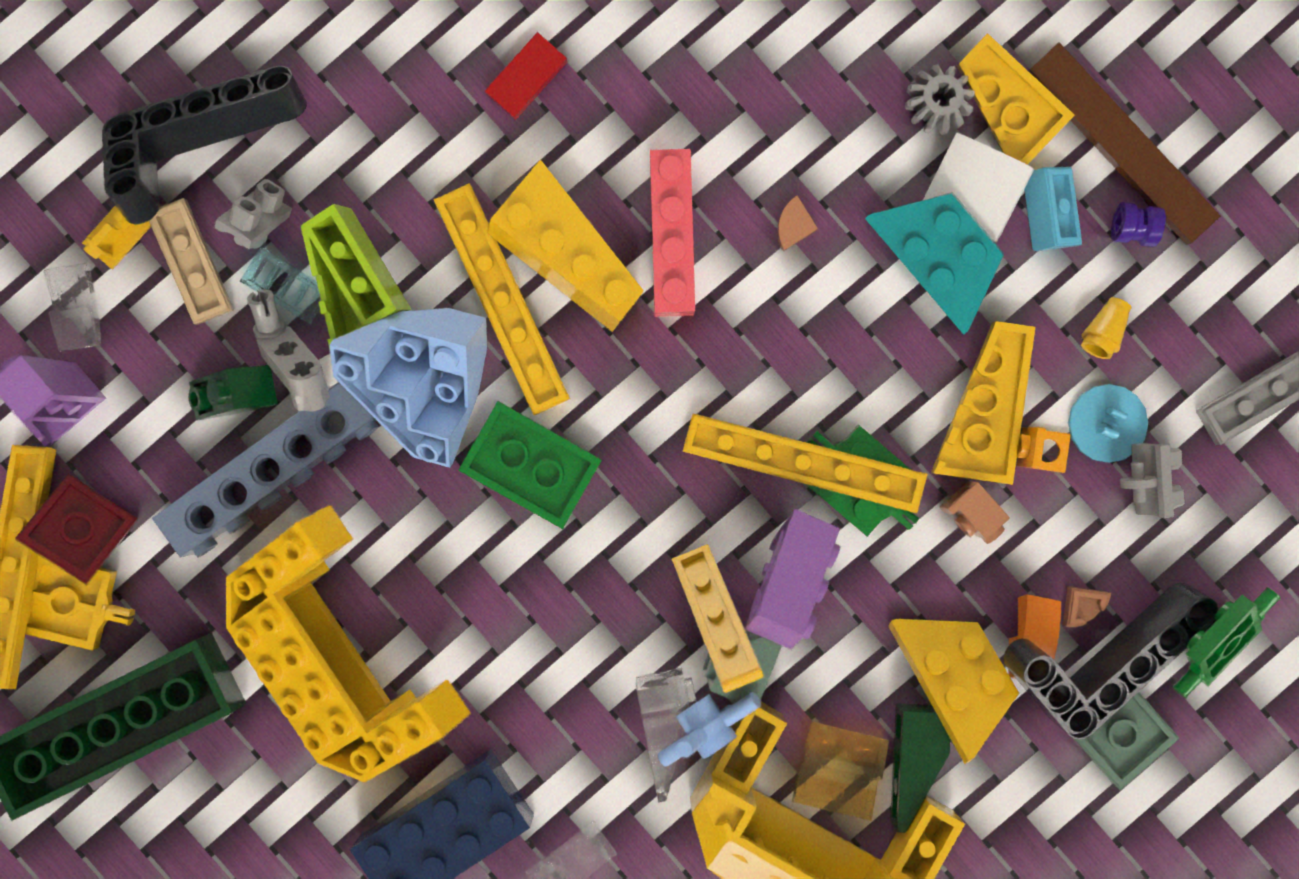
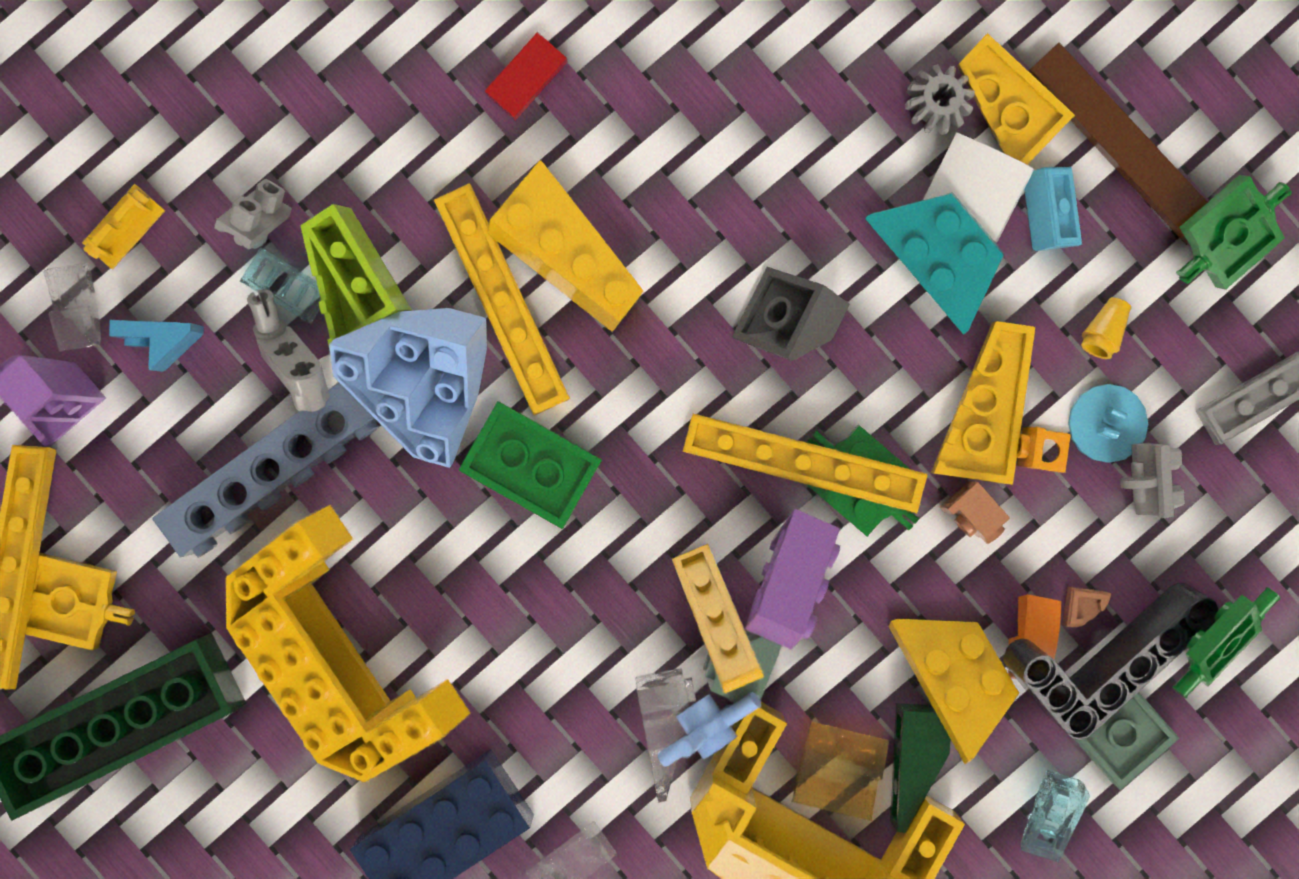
dark red tile [15,473,138,586] -> none
black beam [102,65,307,225] -> none
tan tile [149,198,234,325] -> none
dark green slope [188,365,278,421] -> none
coral arch [650,149,695,317] -> none
nougat tile [778,196,818,252] -> none
dark purple wheel [1111,202,1166,248] -> none
none -> dark azure slope [109,320,204,372]
none -> dark grey slope [732,267,850,361]
none -> clear light blue slope [1020,770,1090,863]
none -> green plate [1176,175,1292,290]

